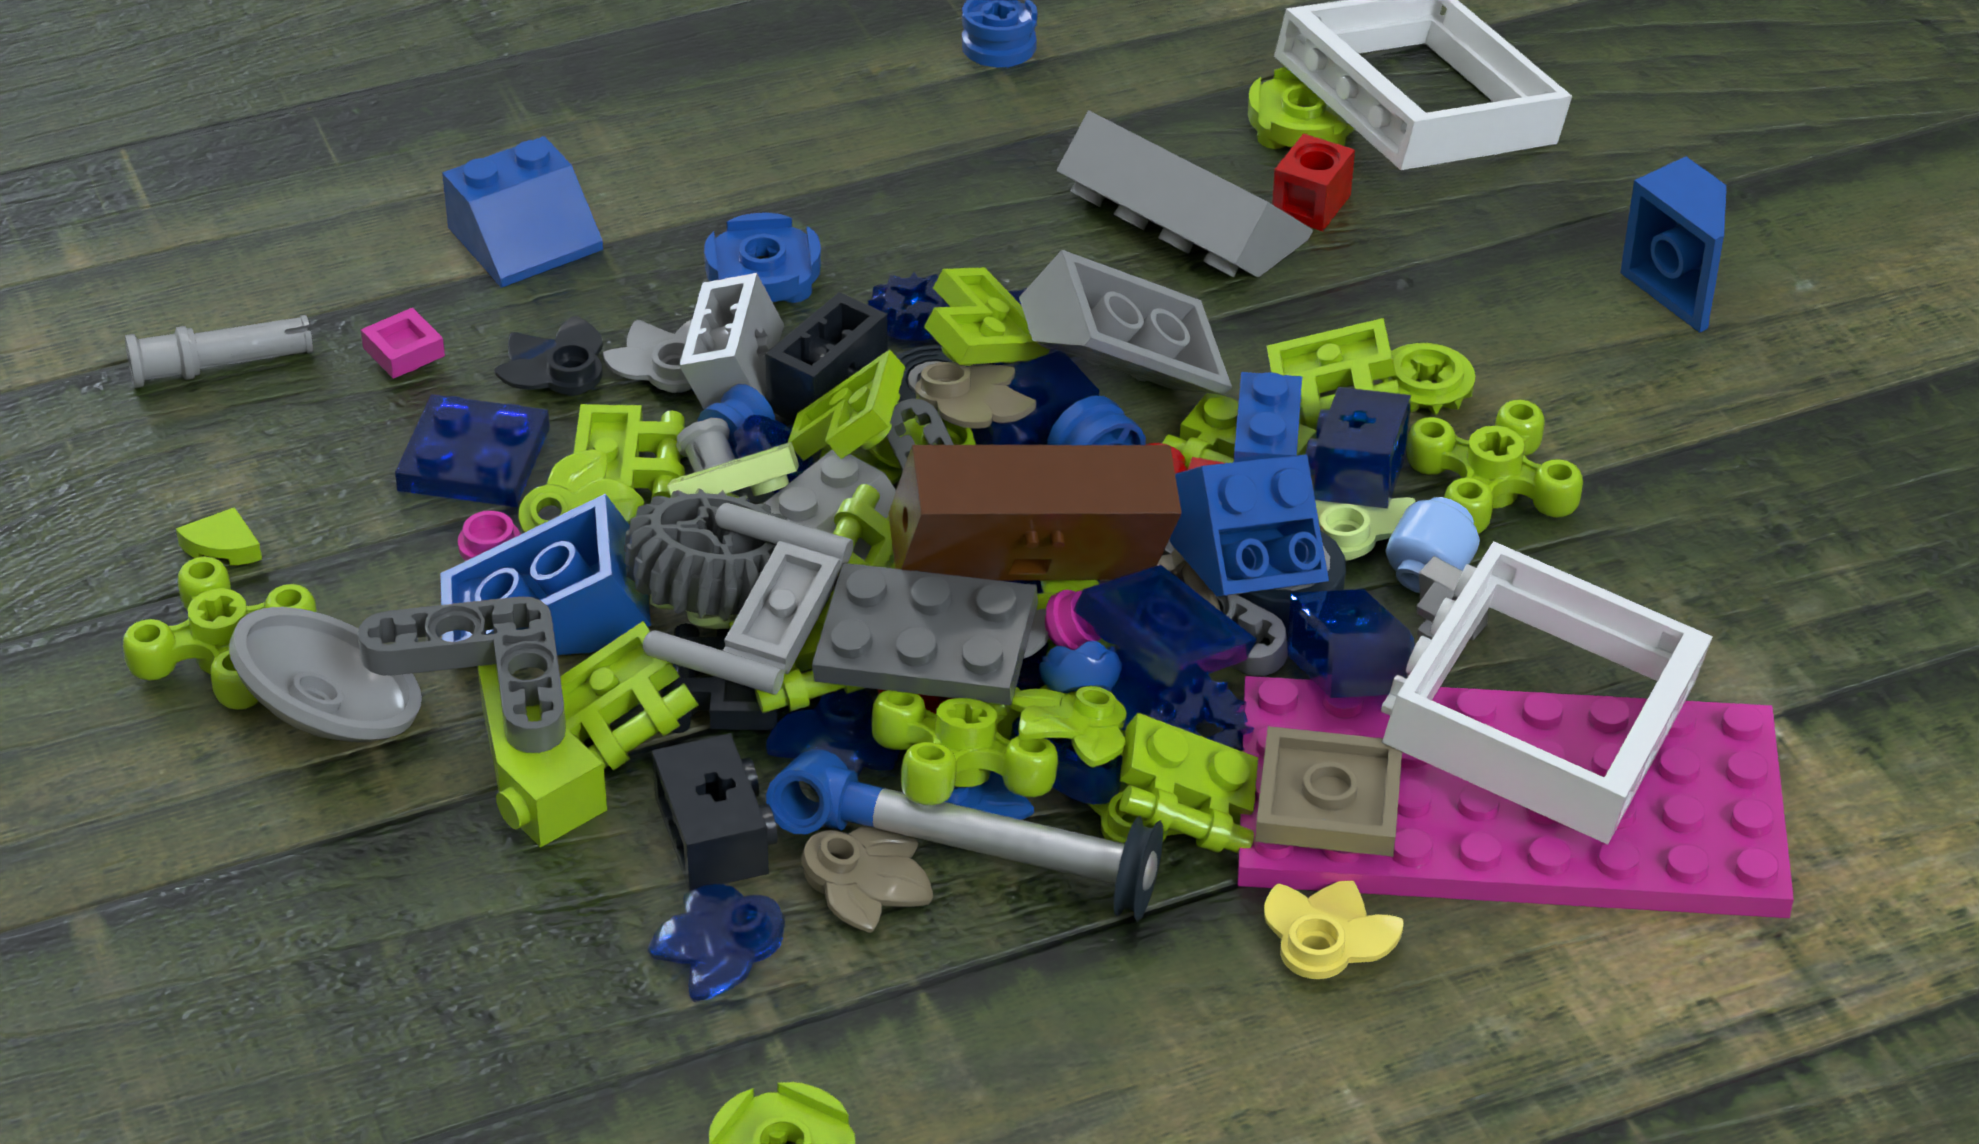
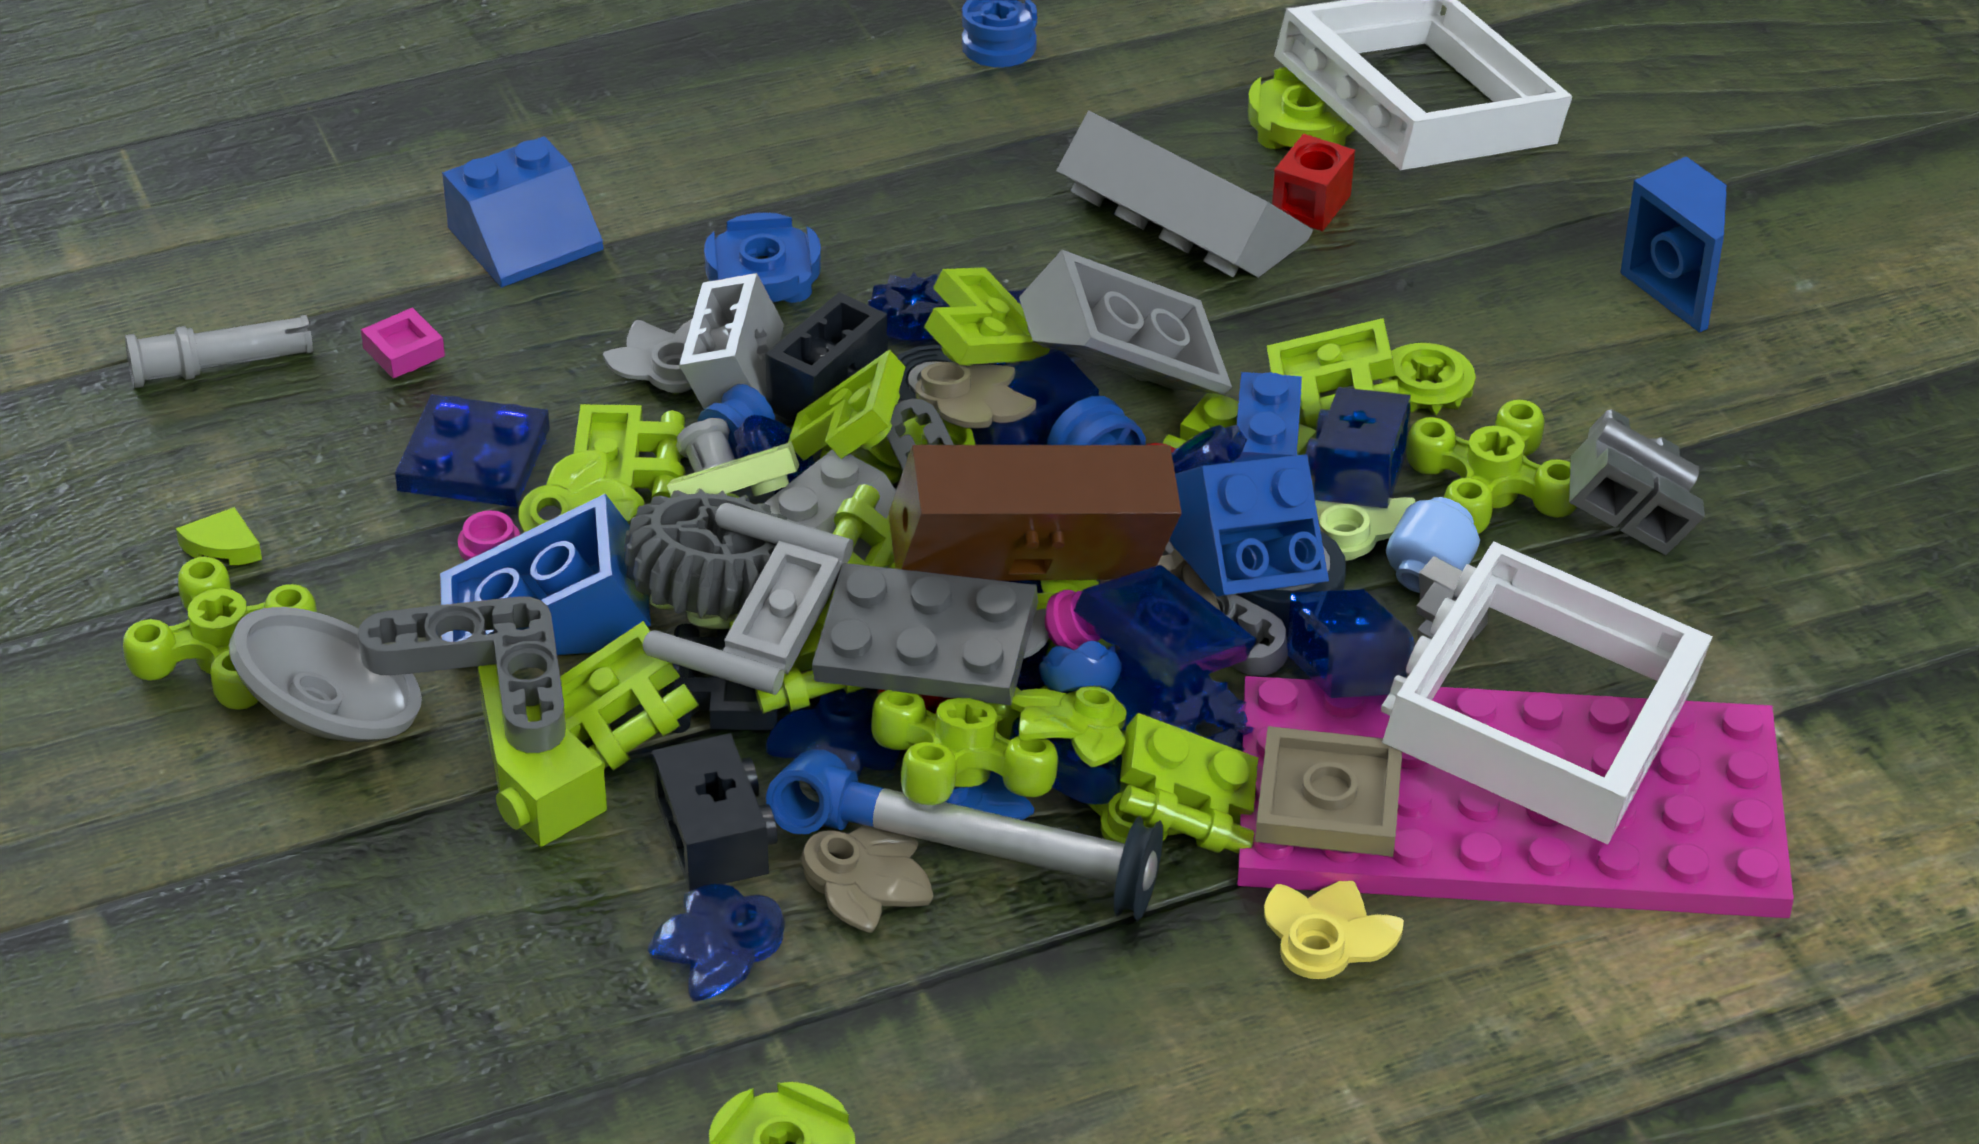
black plate [494,316,603,396] -> none
none -> clear blue gear [1172,425,1247,474]
none -> flat silver hips [1569,409,1705,555]

